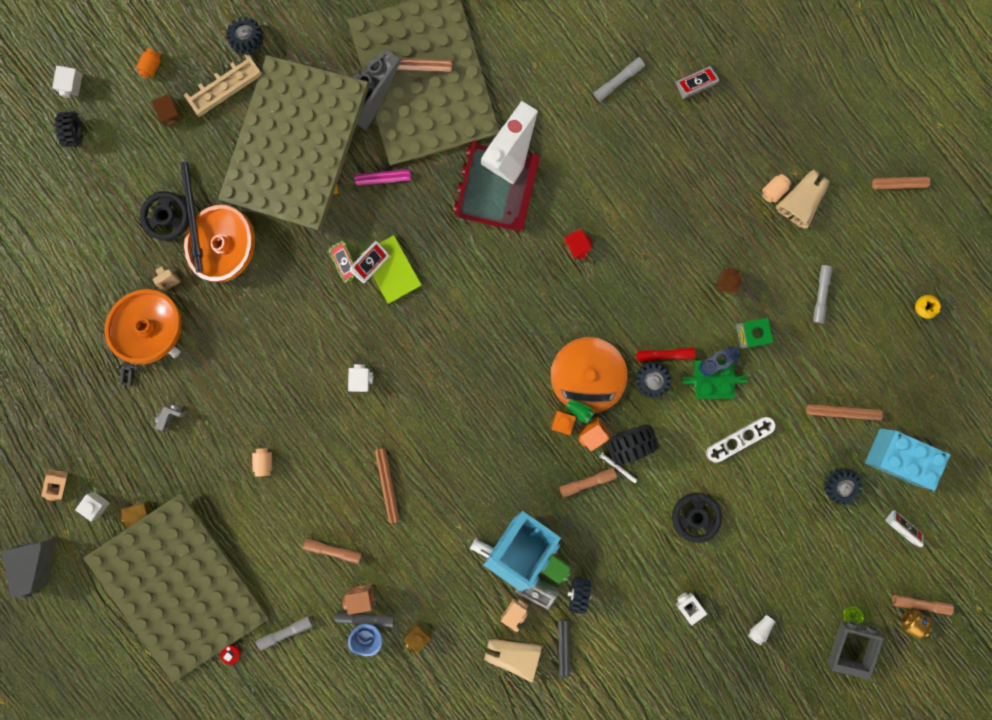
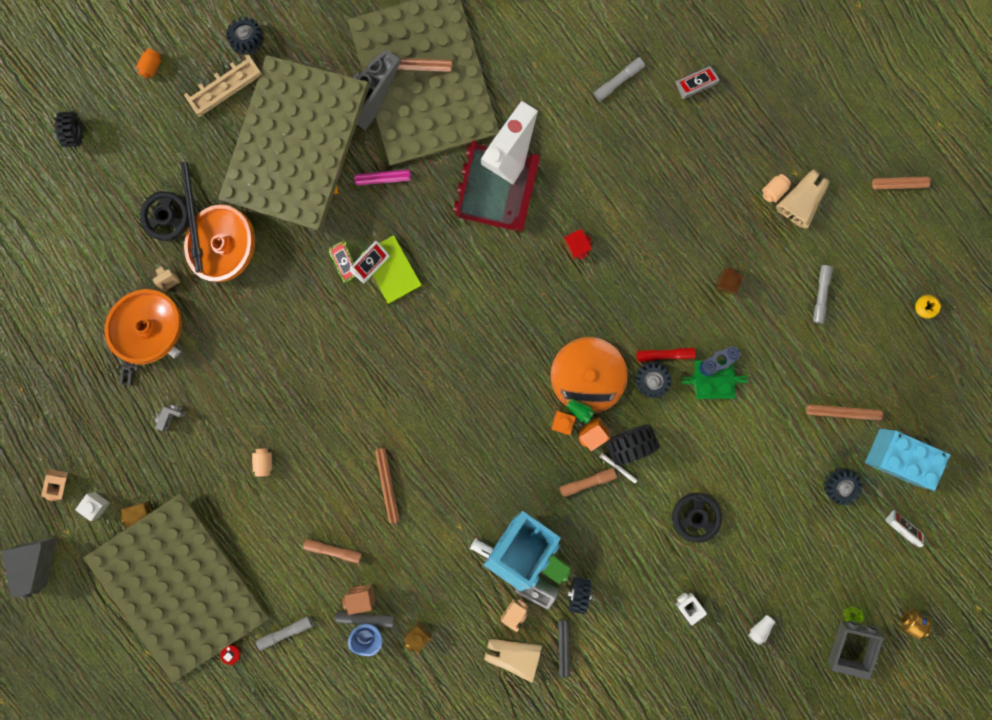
white brick [52,66,83,98] -> none
reddish brown brick [151,93,183,127] -> none
white brick [348,364,373,392] -> none
white beam [706,417,775,462] -> none
green piece [736,318,773,348] -> none
nougat piece [892,594,954,615] -> none

